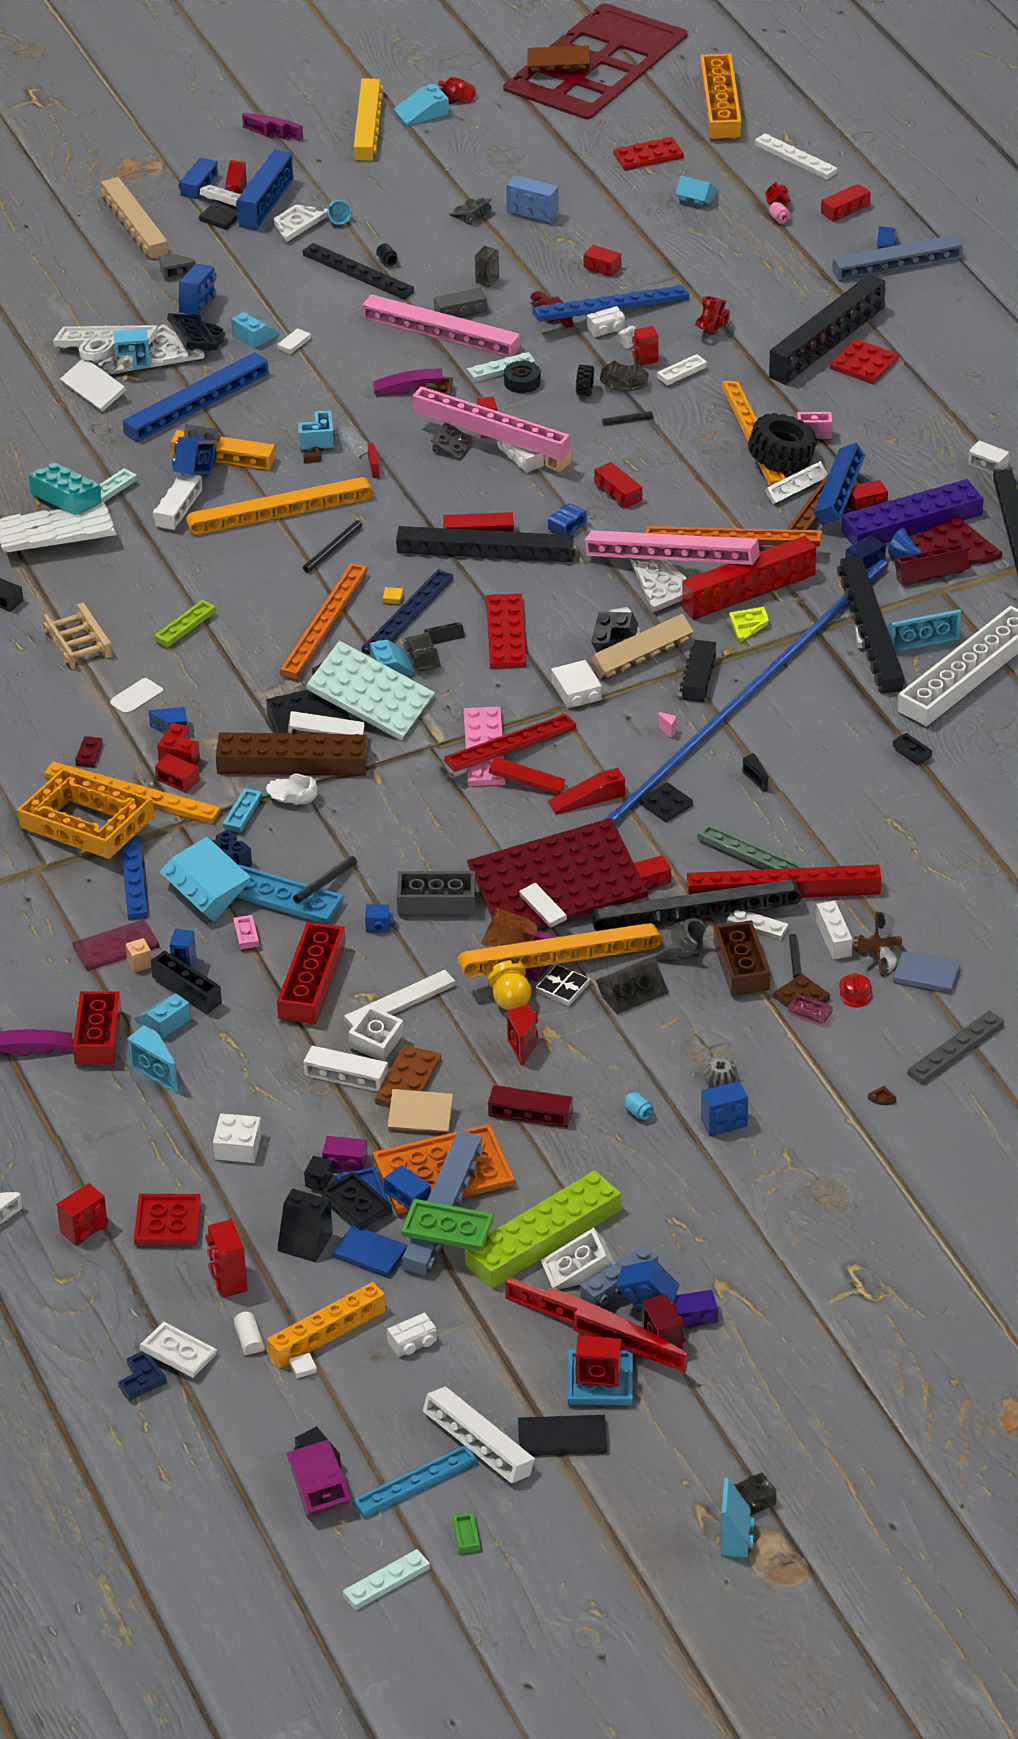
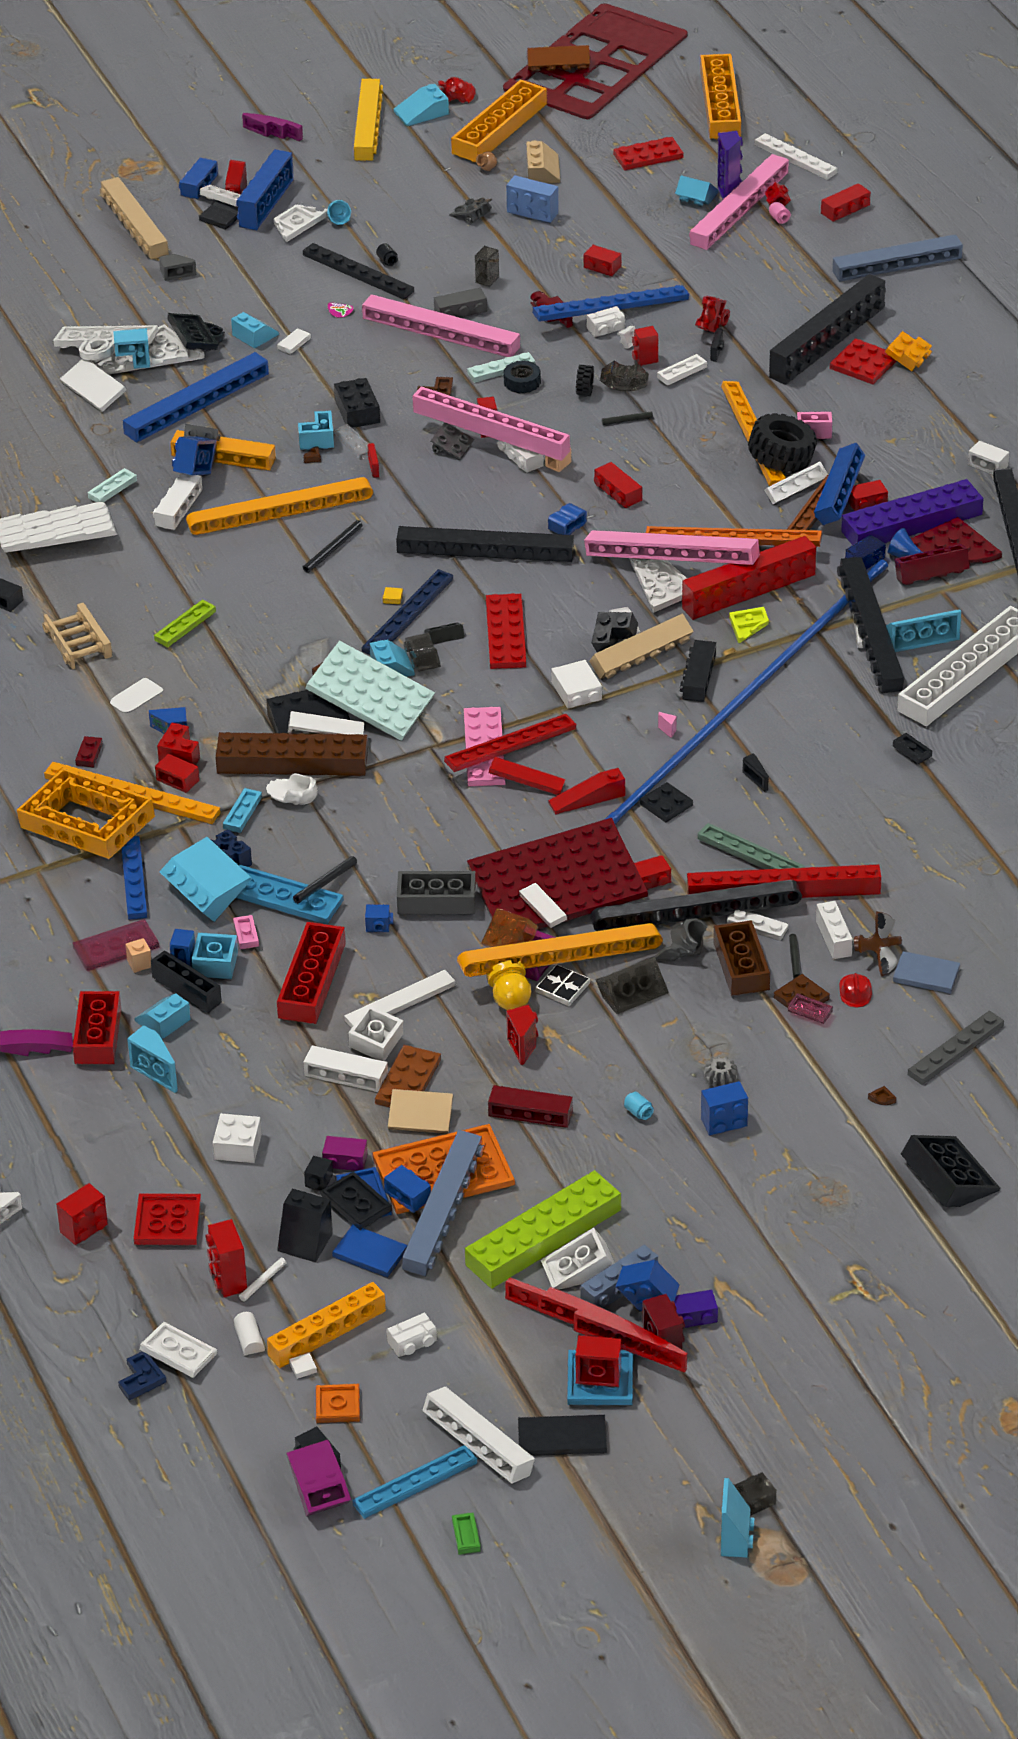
teal brick [29,463,102,515] -> none
blue brick [179,263,217,315] -> none
orange plate [280,563,367,679] -> none
light aqua plate [343,1549,430,1611] -> none
magenta slope [373,368,443,394] -> none
bright green plate [401,1199,494,1252] -> none
red brick [443,512,514,532] -> none
blue slope [877,226,898,249] -> none
none -> medium azure brick [192,933,238,979]
none -> white bar [239,1257,286,1302]
none -> orange tile [316,1384,360,1423]
none -> sticker [328,302,354,318]
none -> black brick [334,378,380,429]
none -> light orange brick [451,79,547,162]
none -> medium nougat animal [476,152,498,171]
none -> tan slope [526,140,560,184]
none -> bright pink brick [689,154,789,250]
none -> black plate [710,328,724,362]
none -> dark purple slope [717,131,743,200]
none -> light orange plate [885,331,932,371]
none -> black slope [901,1135,1001,1207]

